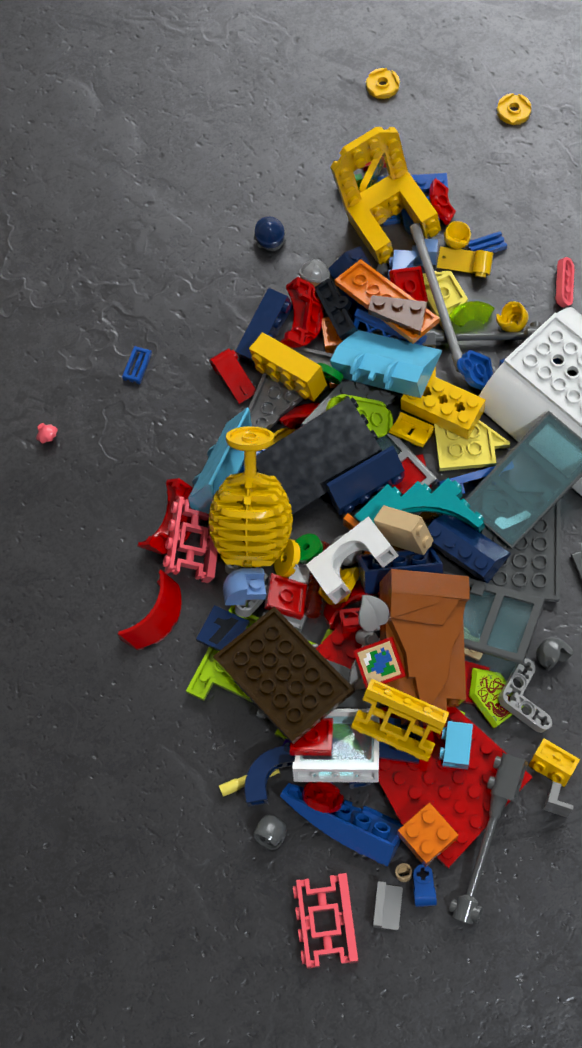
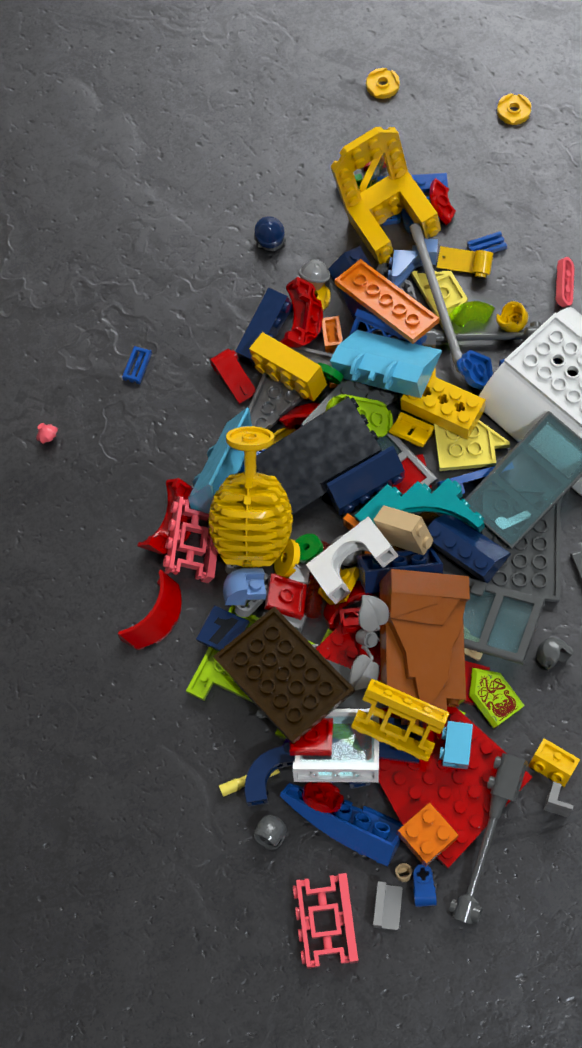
black hinge [315,278,358,340] -> none
tile [353,637,407,689] -> none
wing [368,295,427,336] -> none
red tile [389,266,428,302] -> none
yellow hair [444,221,471,249] -> none
light grey beam [498,658,552,733] -> none

